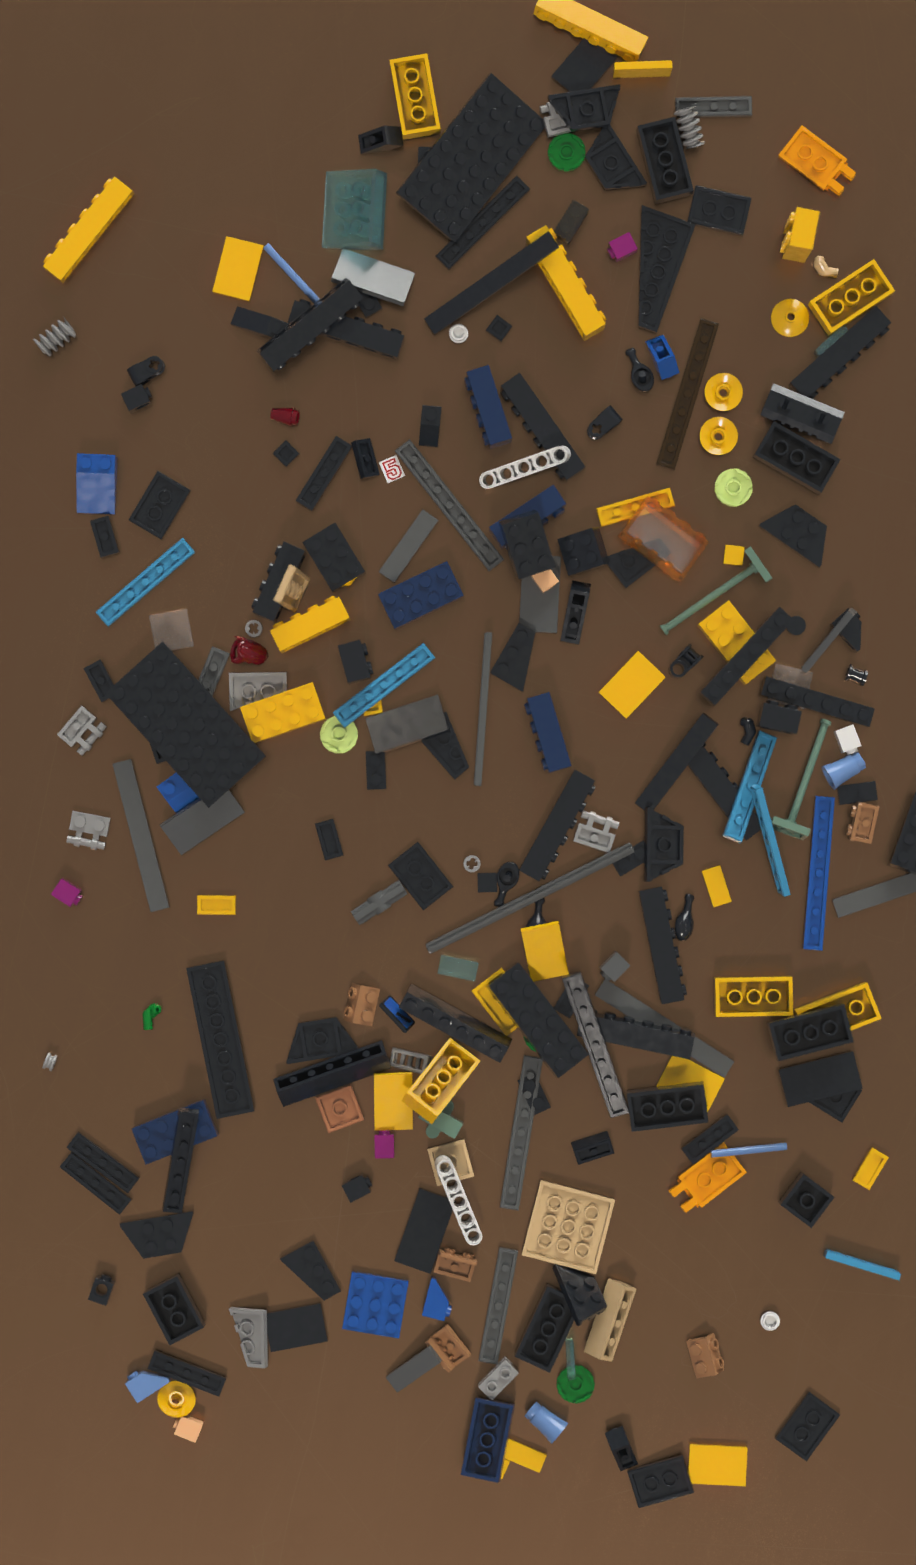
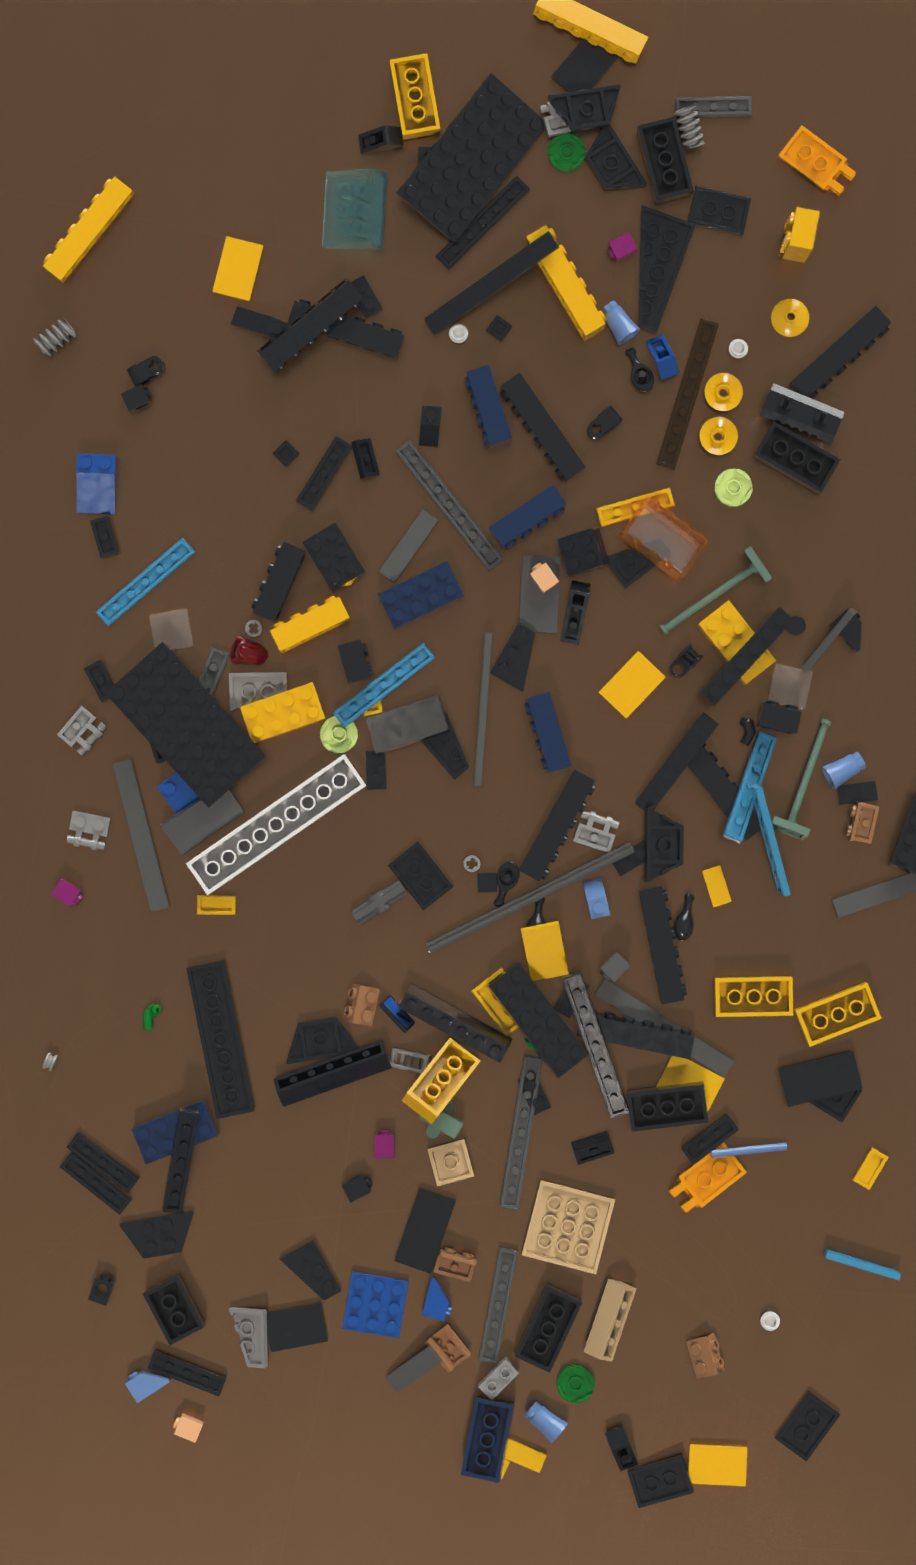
black tile [129,471,191,540] -> none
yellow dish [157,1381,196,1418] -> none
medium blue bar [263,243,320,303] -> none
dark red cone [270,408,300,427] -> none
tan tile [274,564,310,613] -> none
black tile [315,819,344,861] -> none
nougat tile [315,1084,364,1133] -> none
tile [331,248,415,306] -> none
yellow tile [374,1072,413,1131] -> none
white sticker [379,455,405,483] -> none
white beam [434,1155,482,1245] -> none
clear light blue tile [437,955,479,981] -> none
white beam [479,446,571,489] -> none
black brick [499,510,555,580] -> none
black wing [552,1264,607,1326] -> none
clear smoke brick [554,200,589,245] -> none
clear light blue tile [565,1338,576,1380] -> none
yellow tile [613,60,672,78] -> none
yellow tile [723,545,745,566] -> none
black wing [759,504,827,568] -> none
black plate [760,676,875,727] -> none
black brick [767,1003,854,1061] -> none
black brick [778,1172,835,1228] -> none
blue plate [803,796,835,951] -> none
yellow brick [808,259,895,336] -> none
tan arm [813,256,838,278] -> none
clear light blue tile [814,325,848,358] -> none
white brick [834,724,861,755] -> none
black bush [844,664,868,686] -> none
none -> white brick [186,754,367,895]
none -> medium blue slope [582,877,610,919]
none -> medium blue plant [601,300,640,345]
none -> white plate [729,339,748,358]

